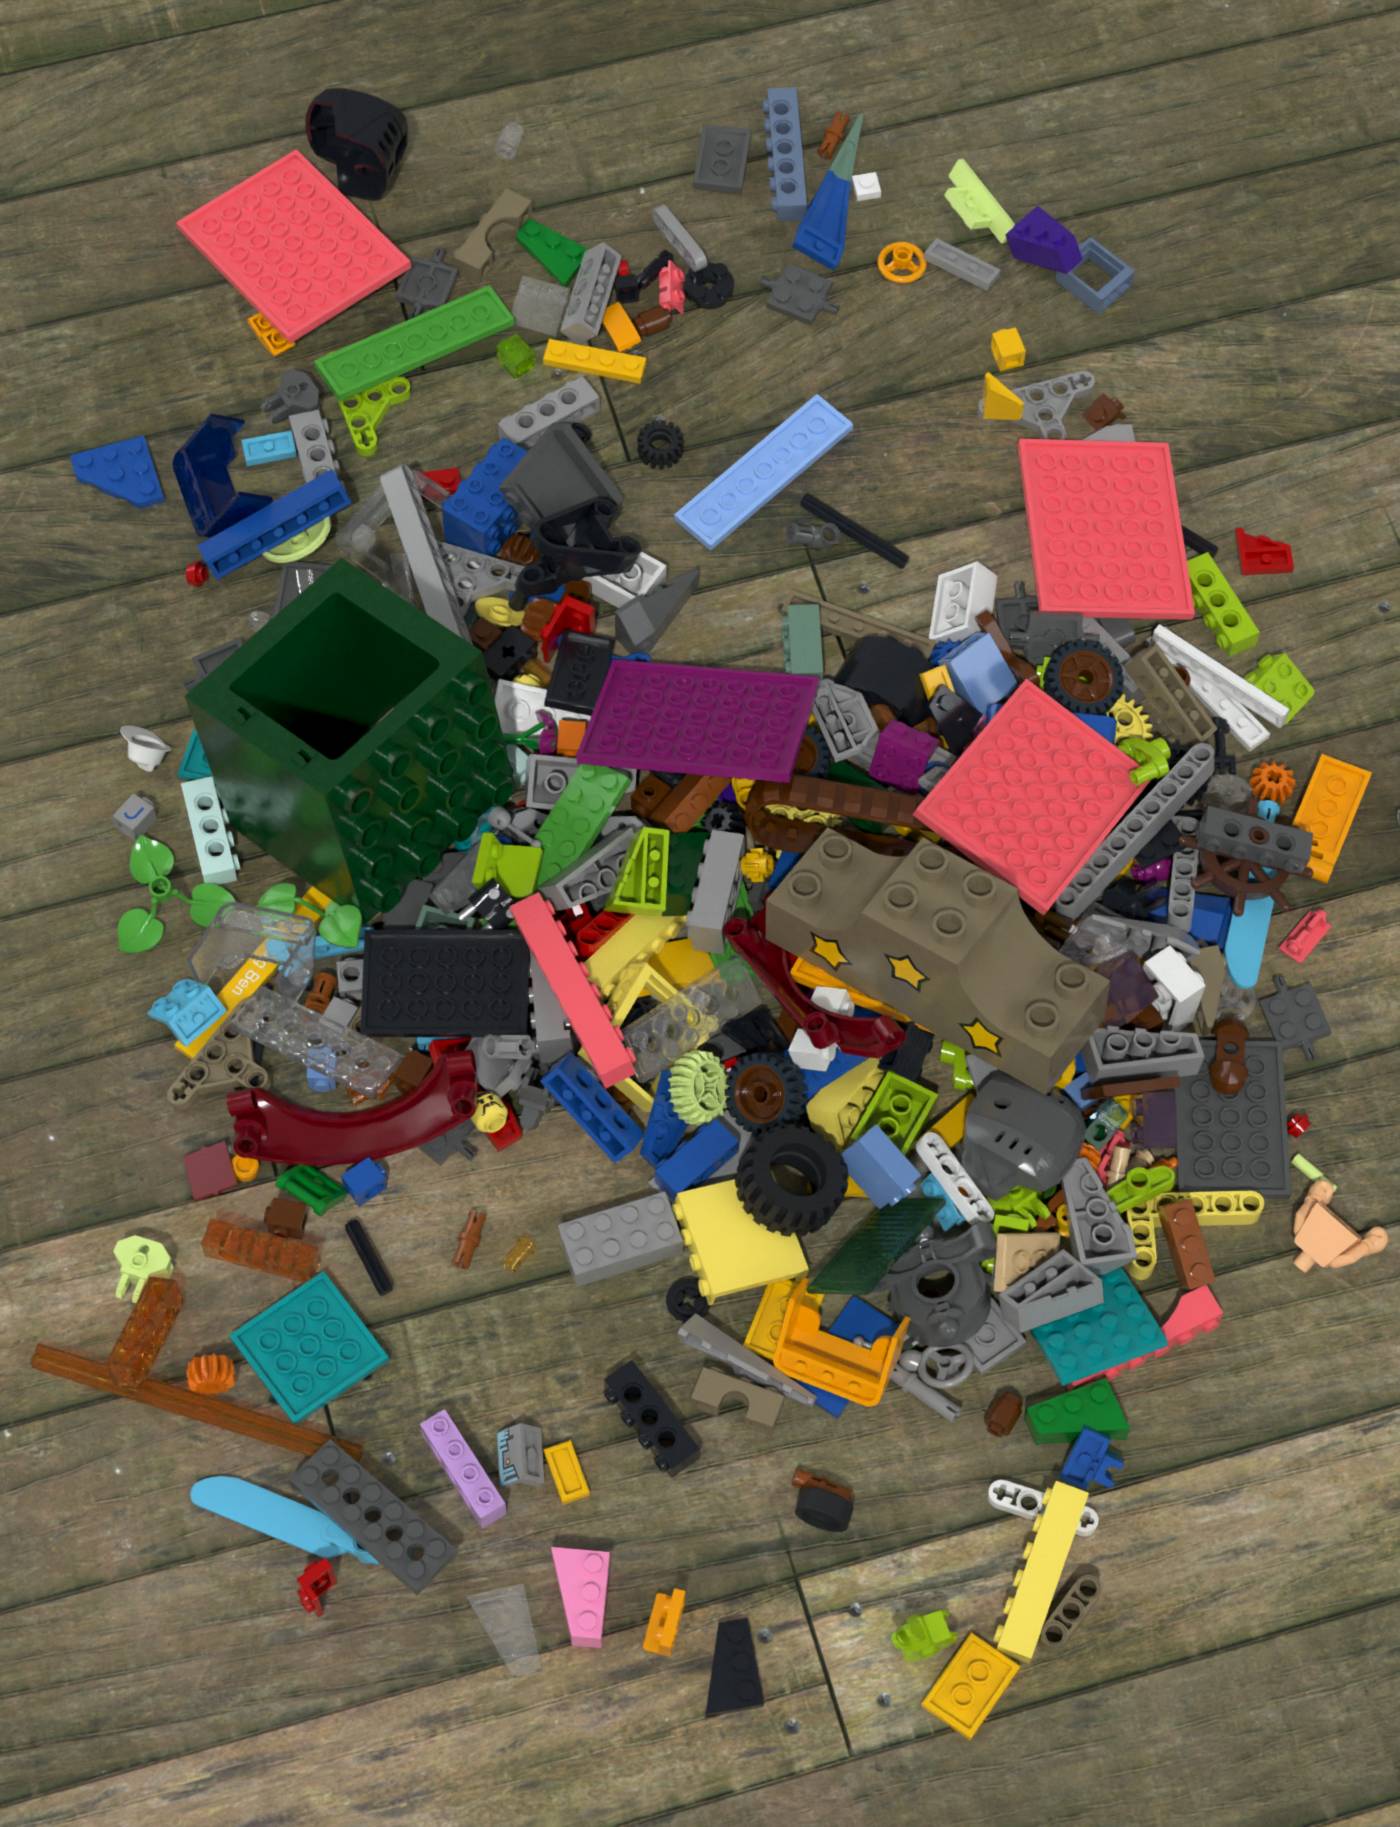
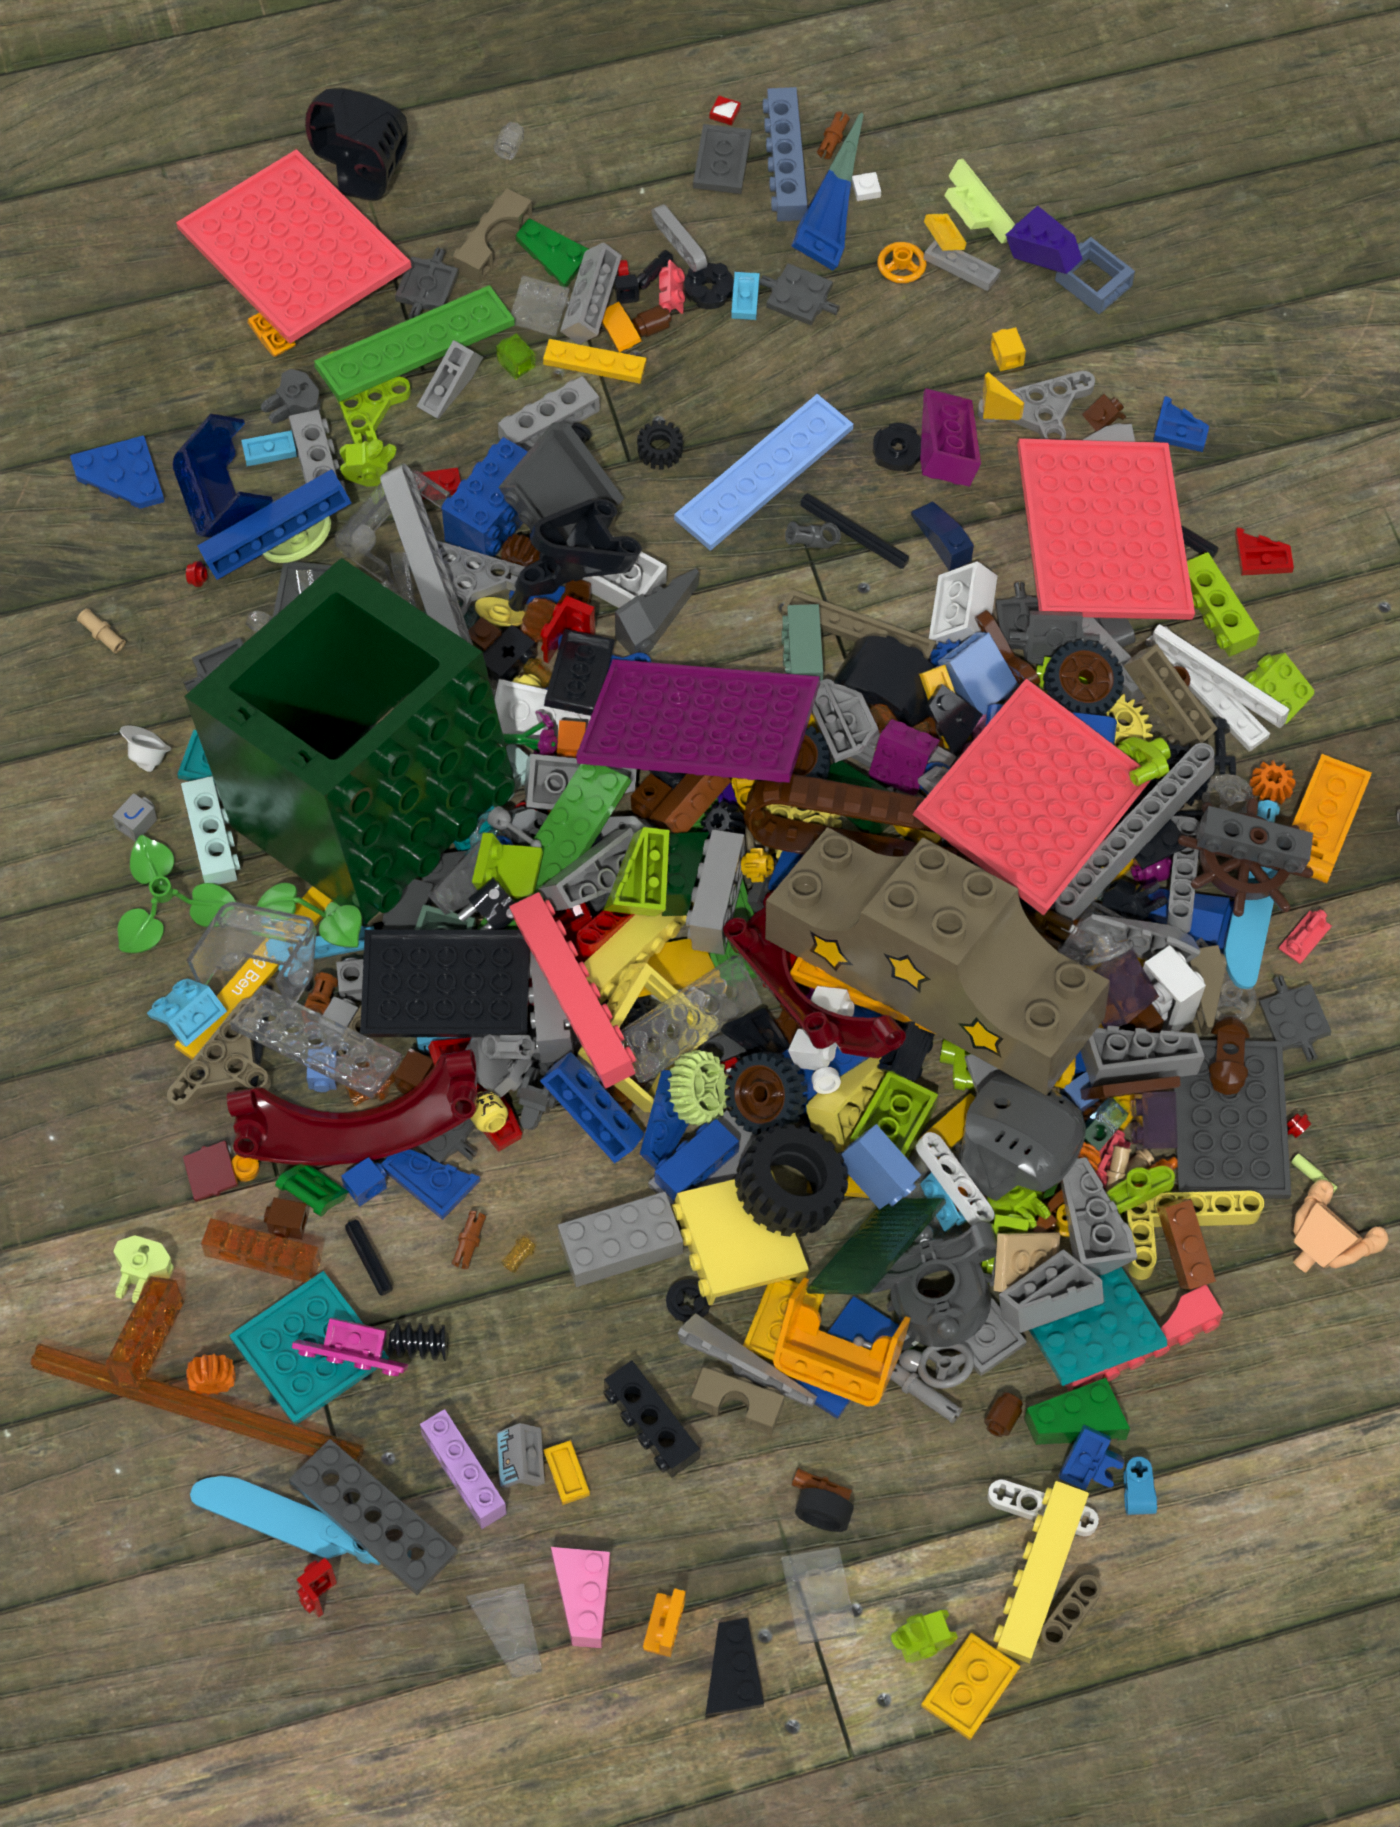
none -> tan pin [77,608,126,654]
none -> dark pink bracket [292,1318,408,1376]
none -> lime hinge [340,439,396,487]
none -> blue wing [380,1149,480,1220]
none -> black piece [388,1321,449,1361]
none -> light grey slope [417,340,483,419]
none -> red tile [710,95,741,126]
none -> medium azure plate [731,272,759,320]
none -> clear plate [781,1547,857,1645]
none -> white tile [811,1067,841,1094]
none -> black plate [873,423,921,472]
none -> dark blue slope [911,502,974,571]
none -> magenta slope [920,388,981,487]
none -> yellow tile [924,214,966,251]
none -> dark azure piece [1123,1457,1157,1515]
none -> blue wing [1153,396,1209,452]

